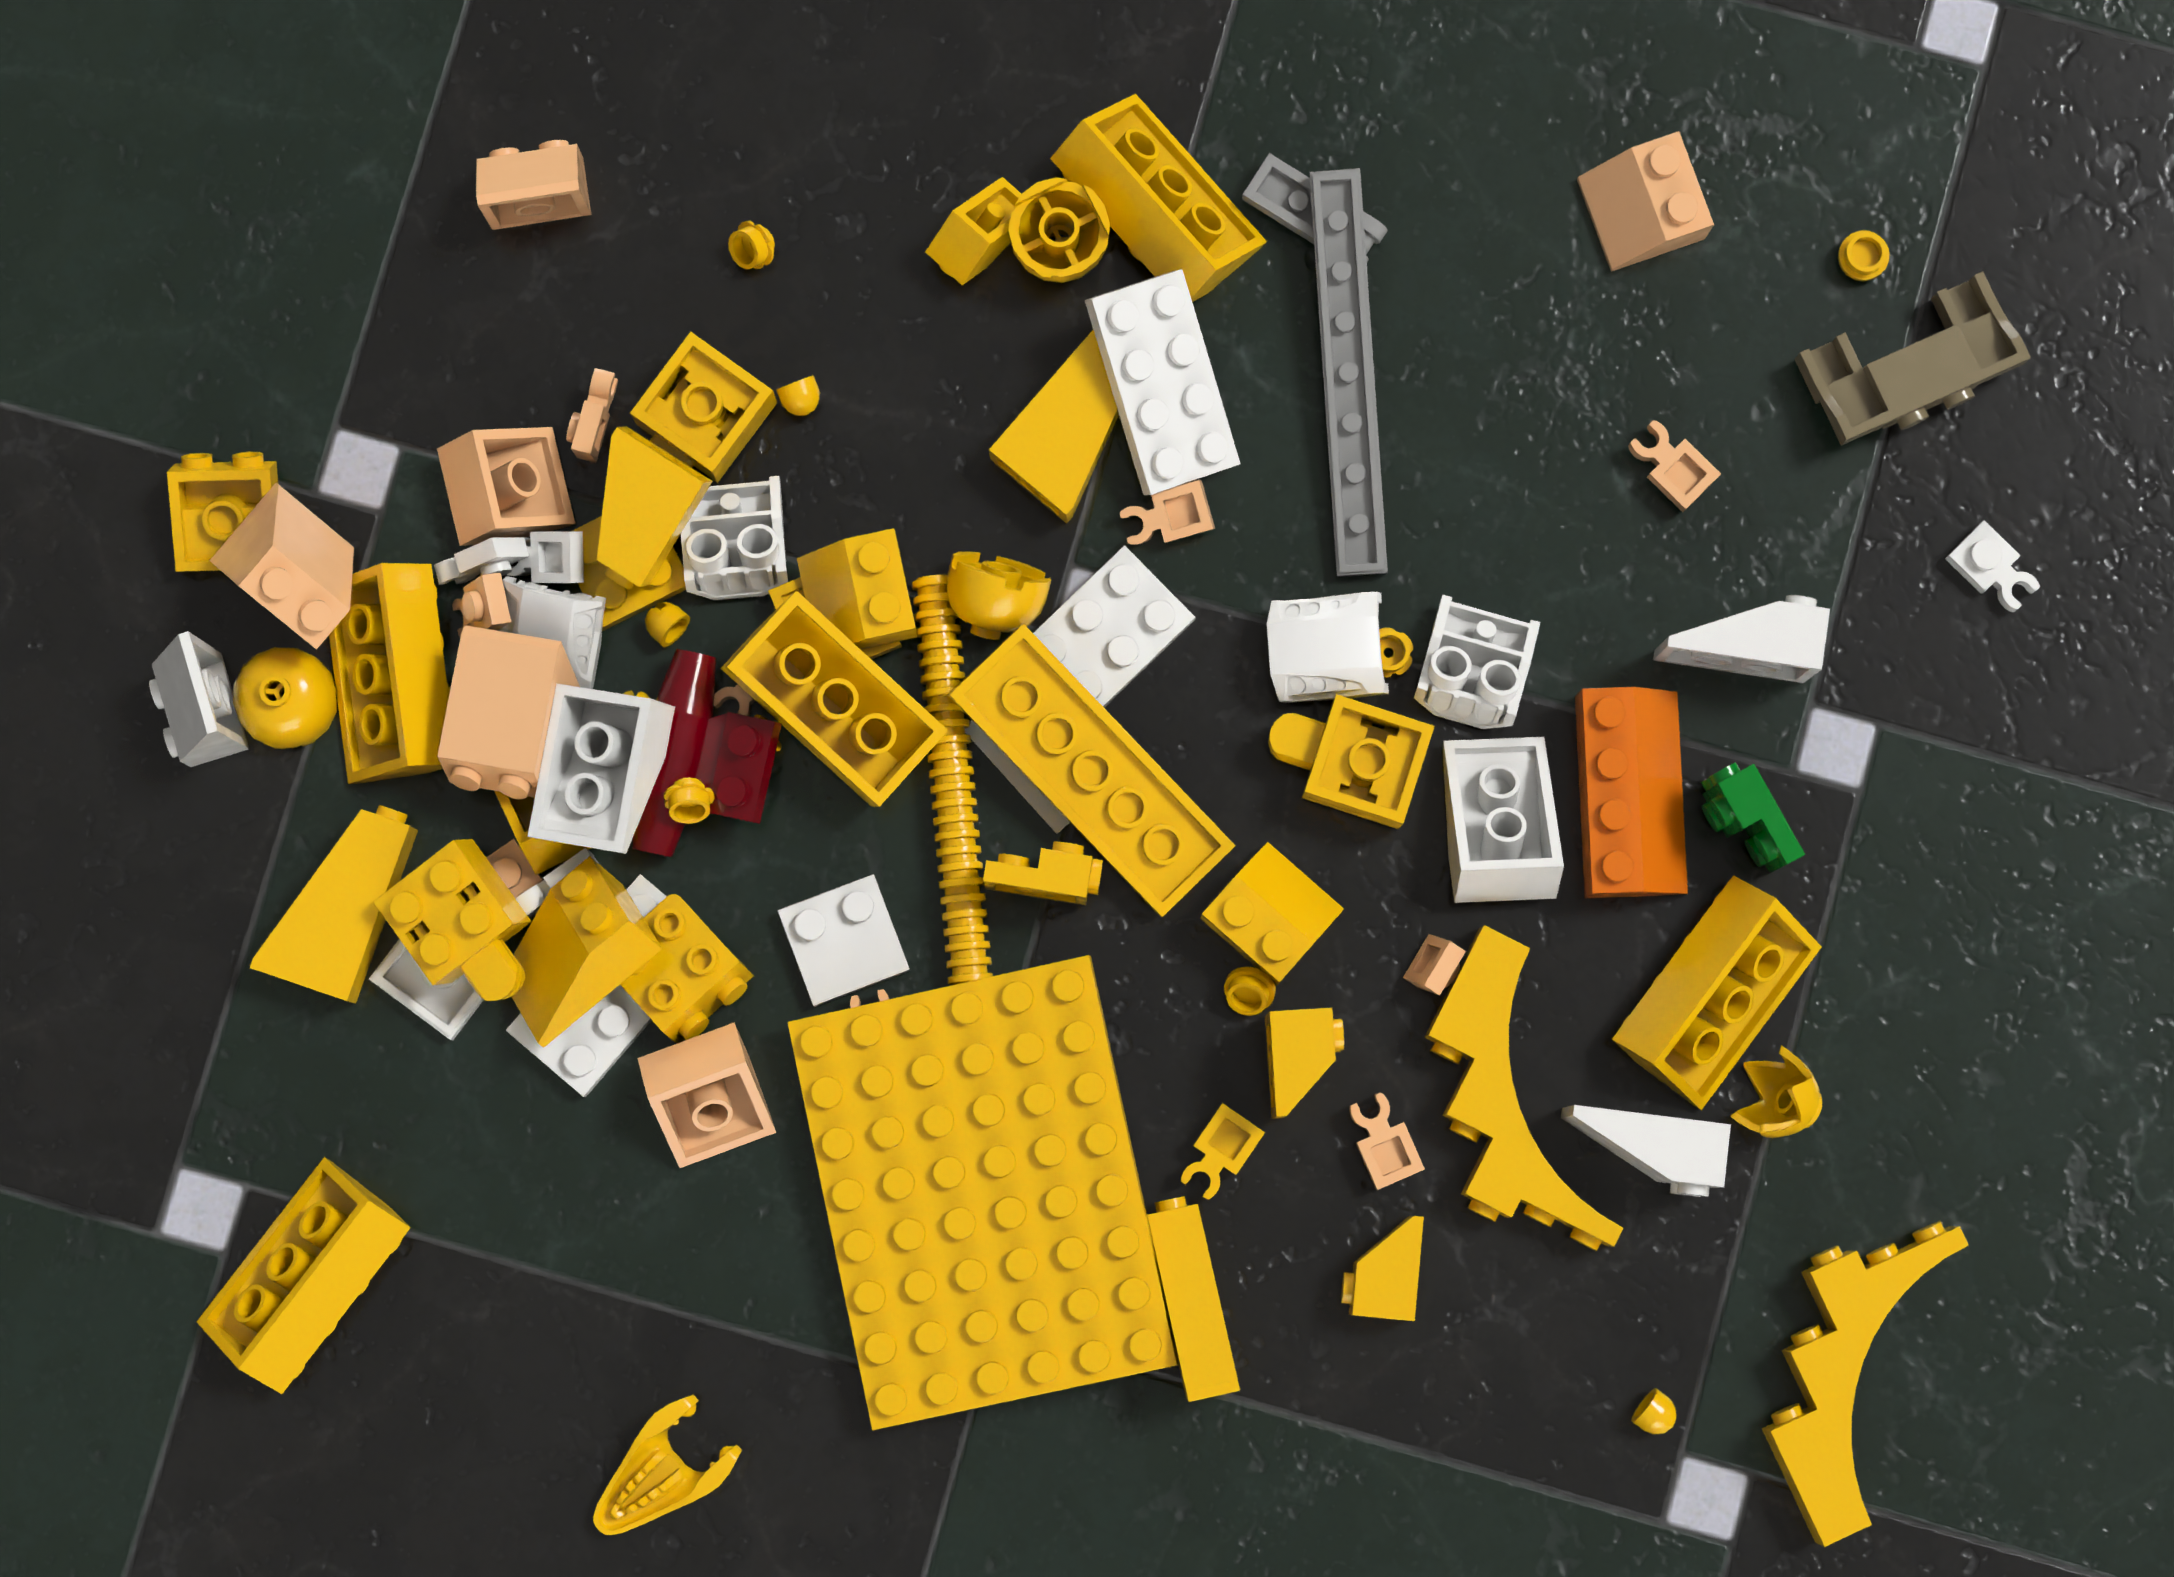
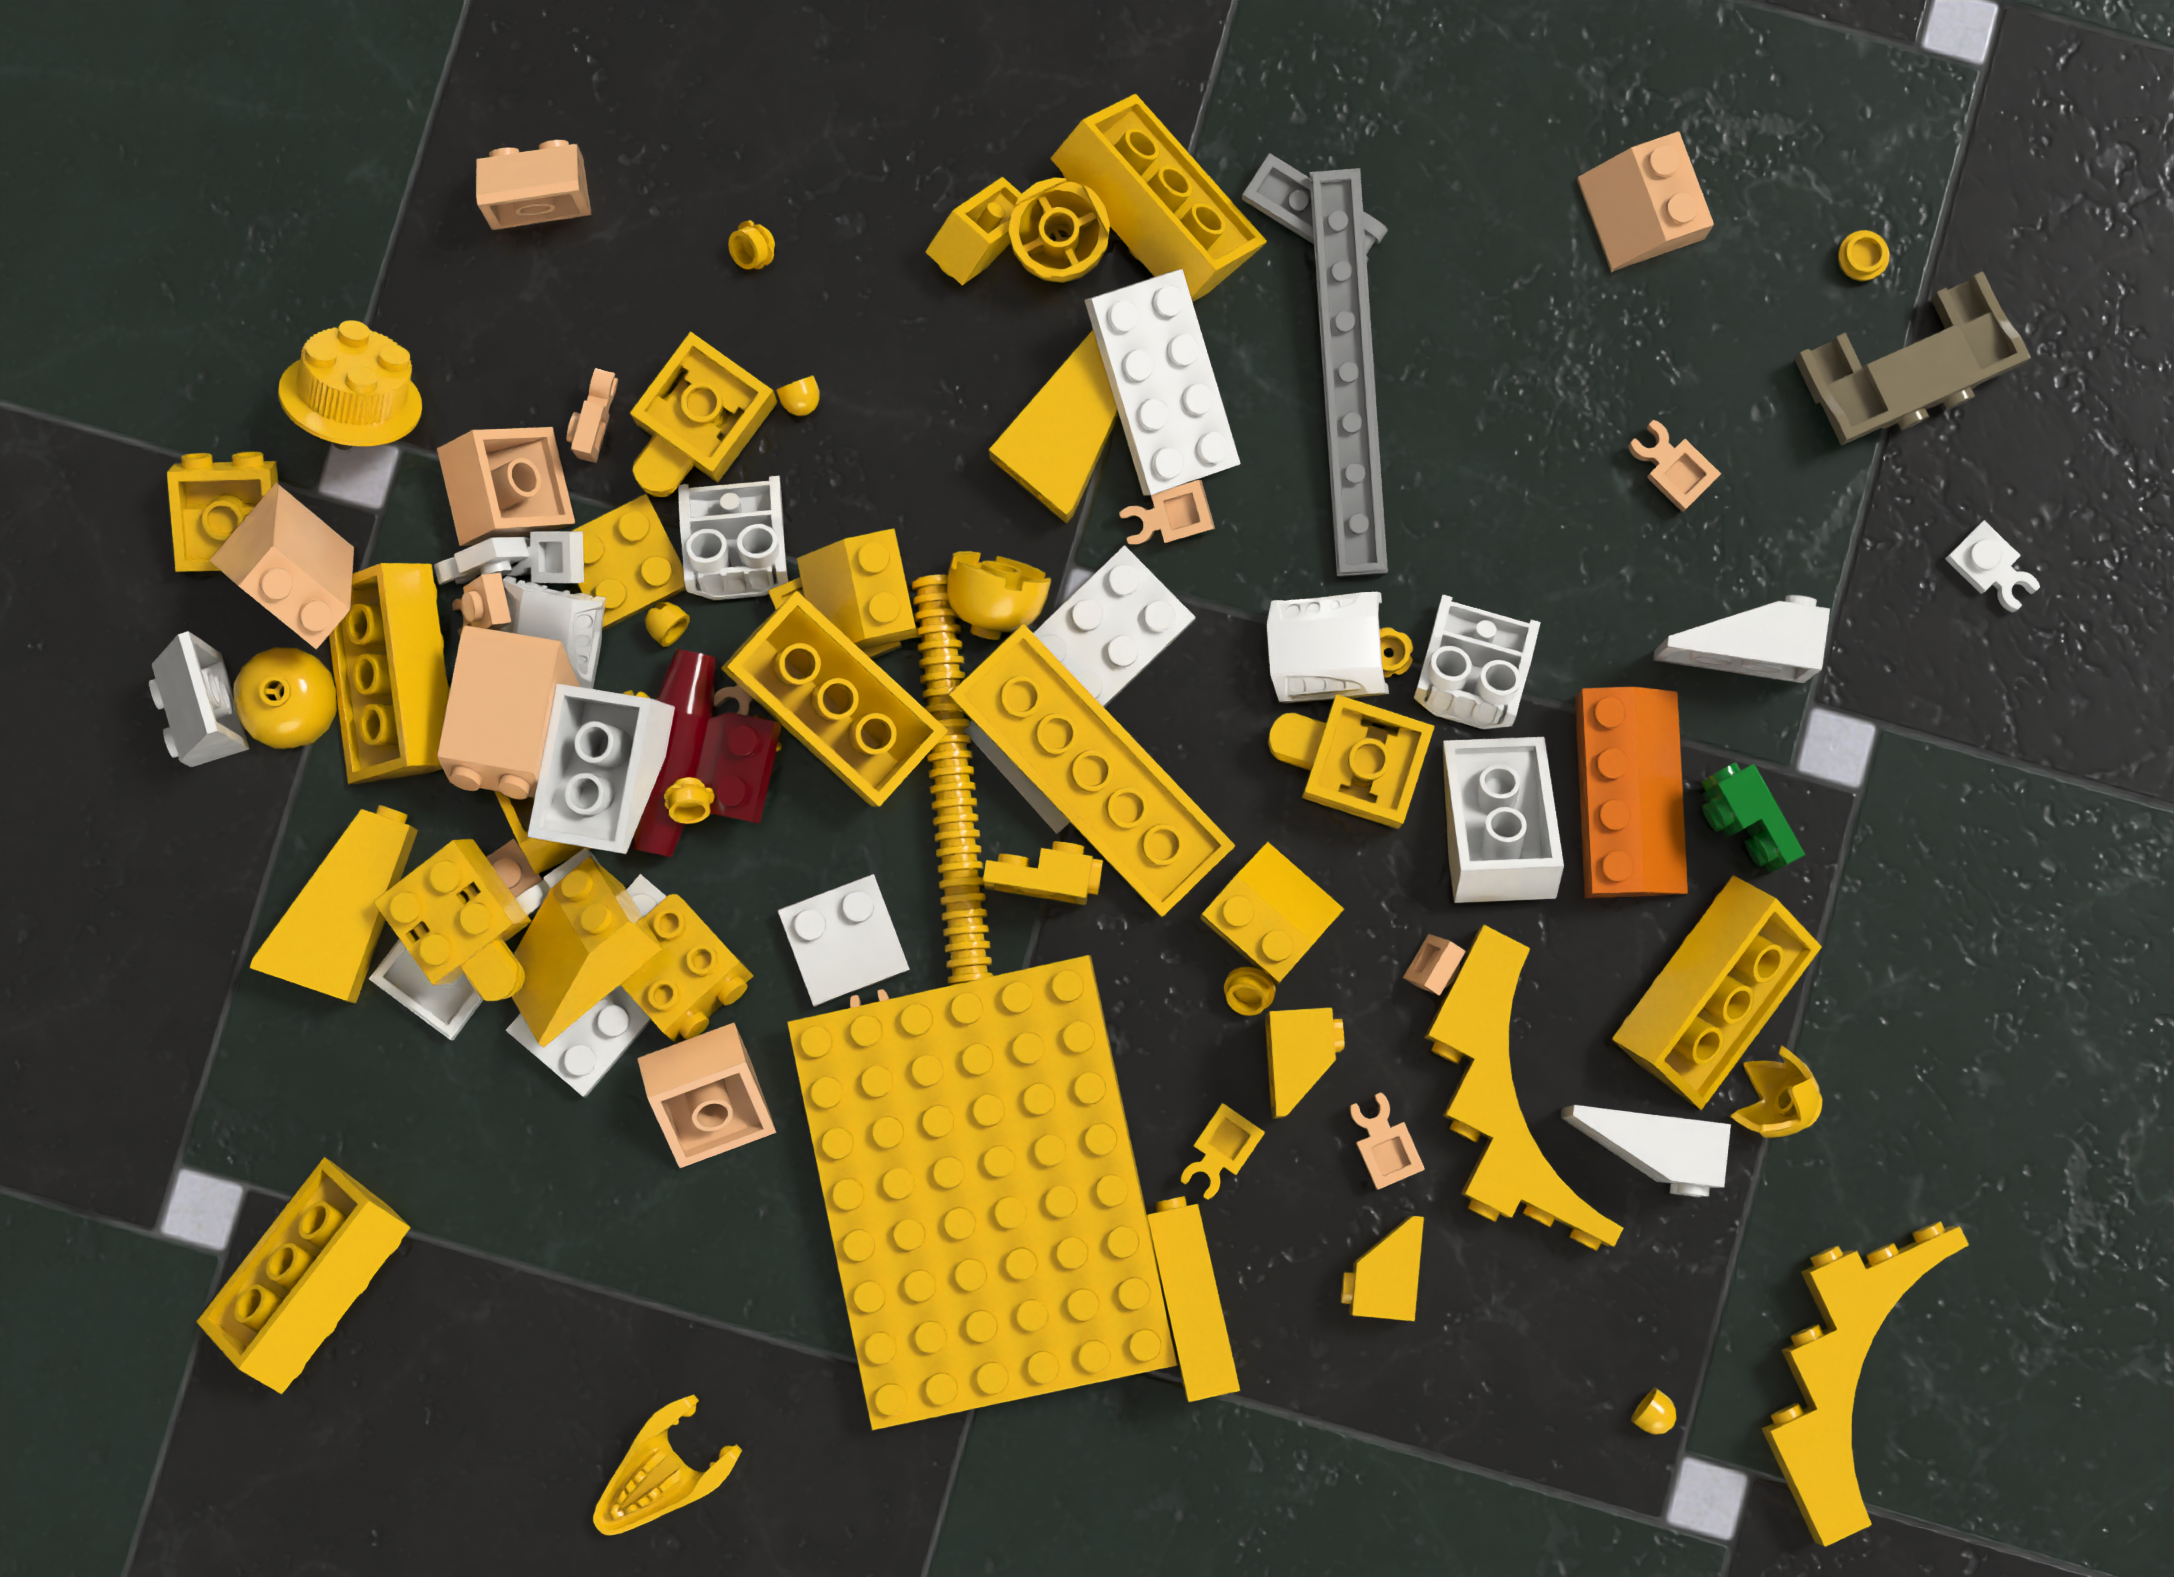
yellow slope [596,426,713,589] -> none
none -> yellow piece [278,320,422,450]

